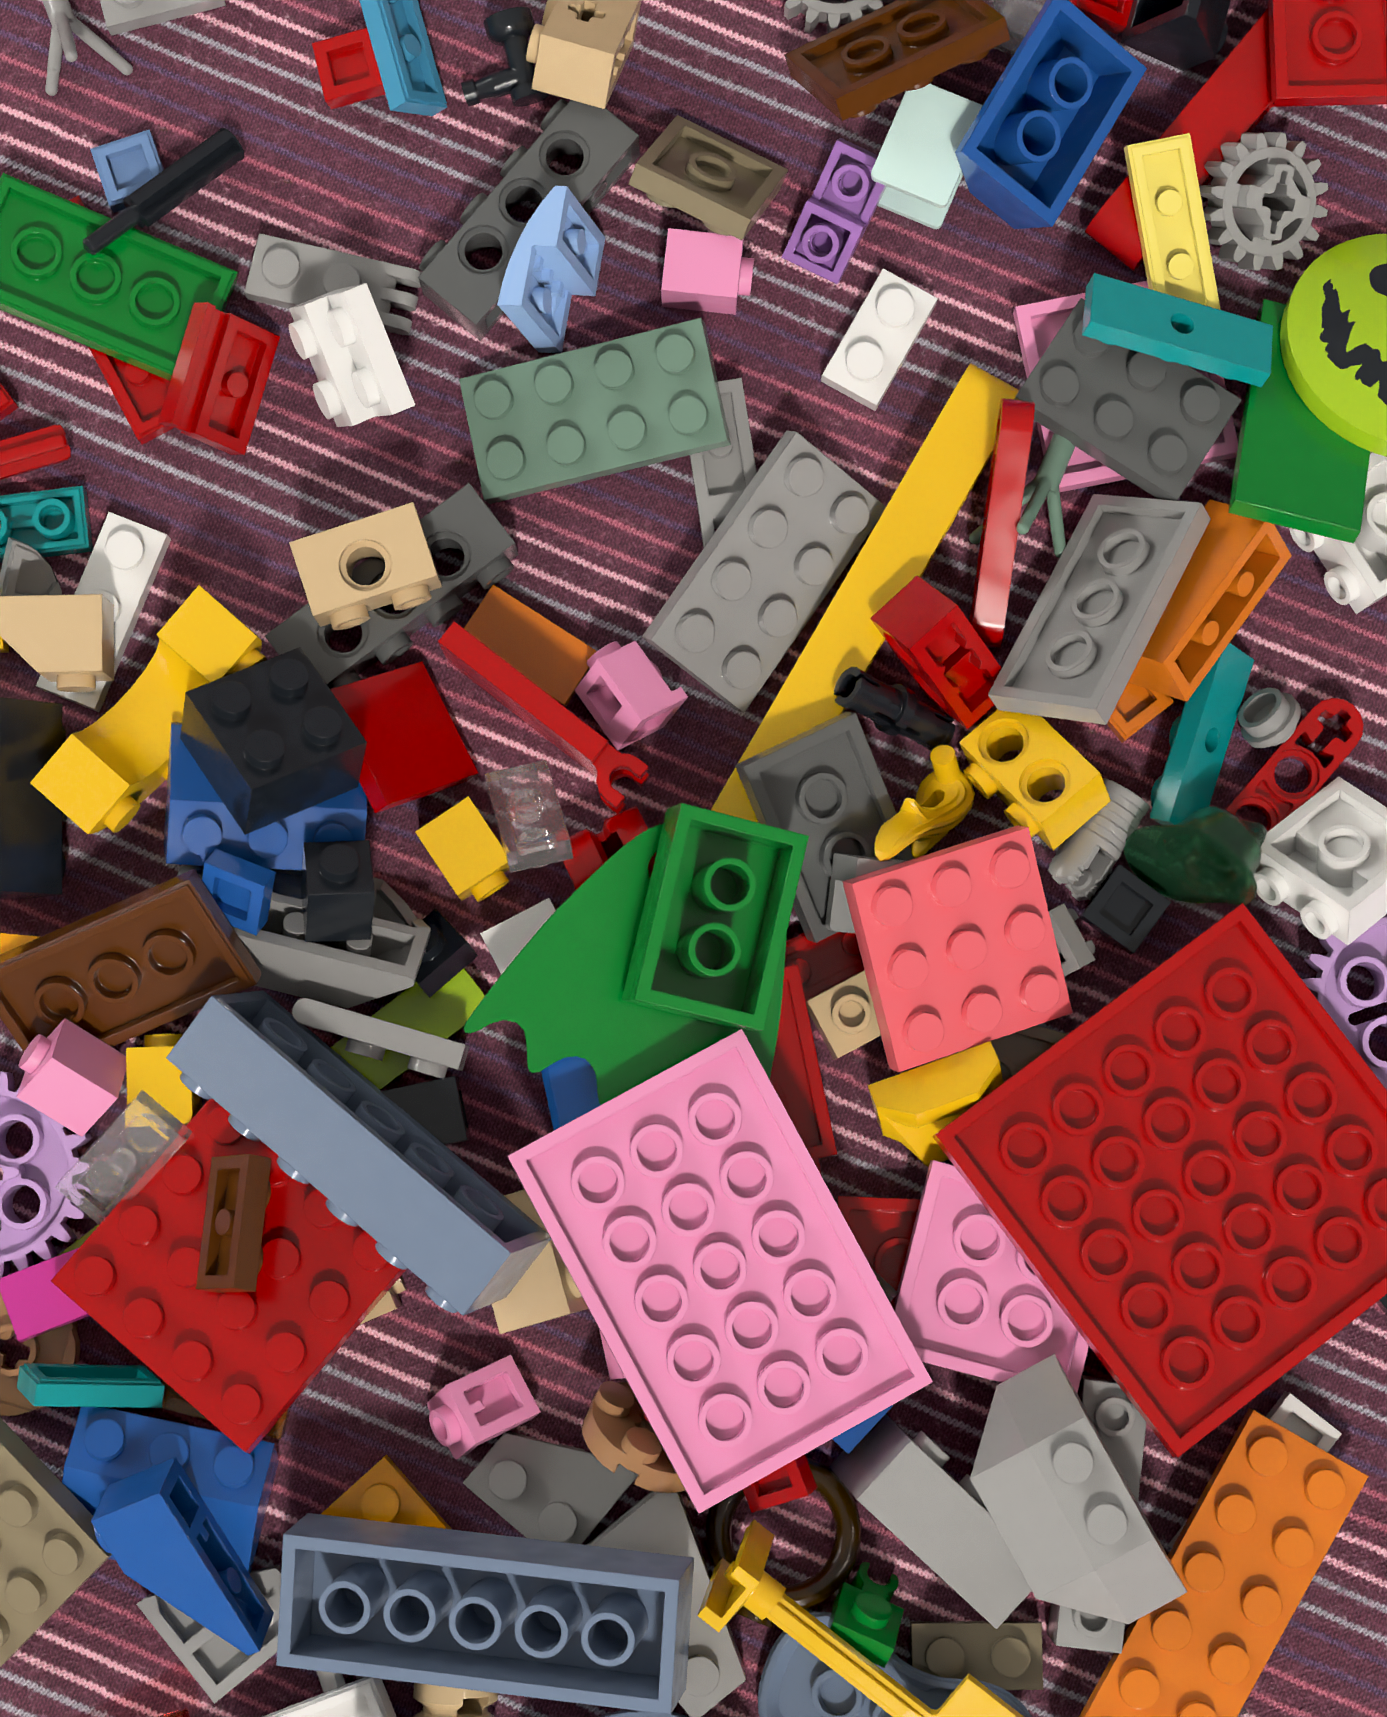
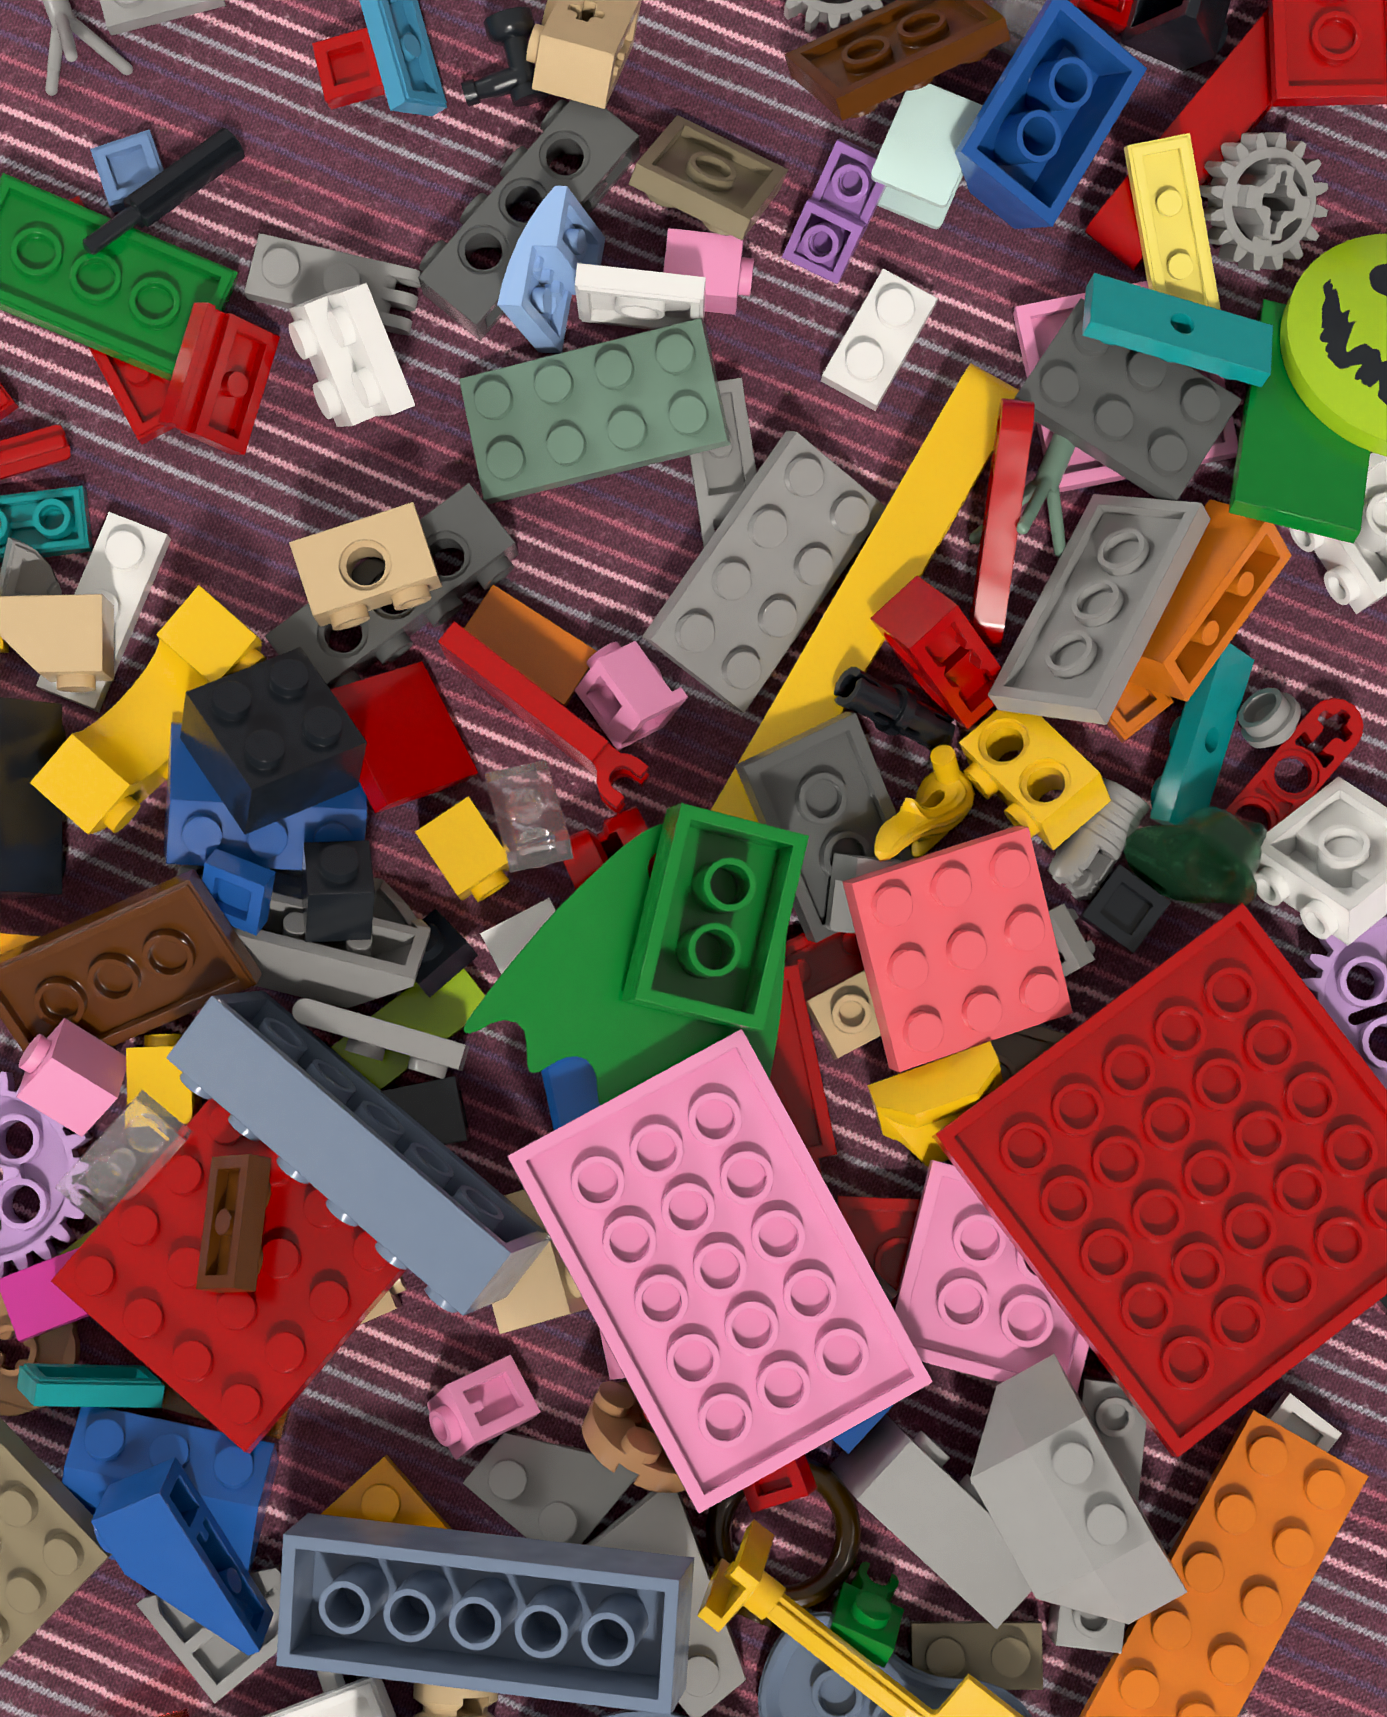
none -> white tile [575,263,706,330]

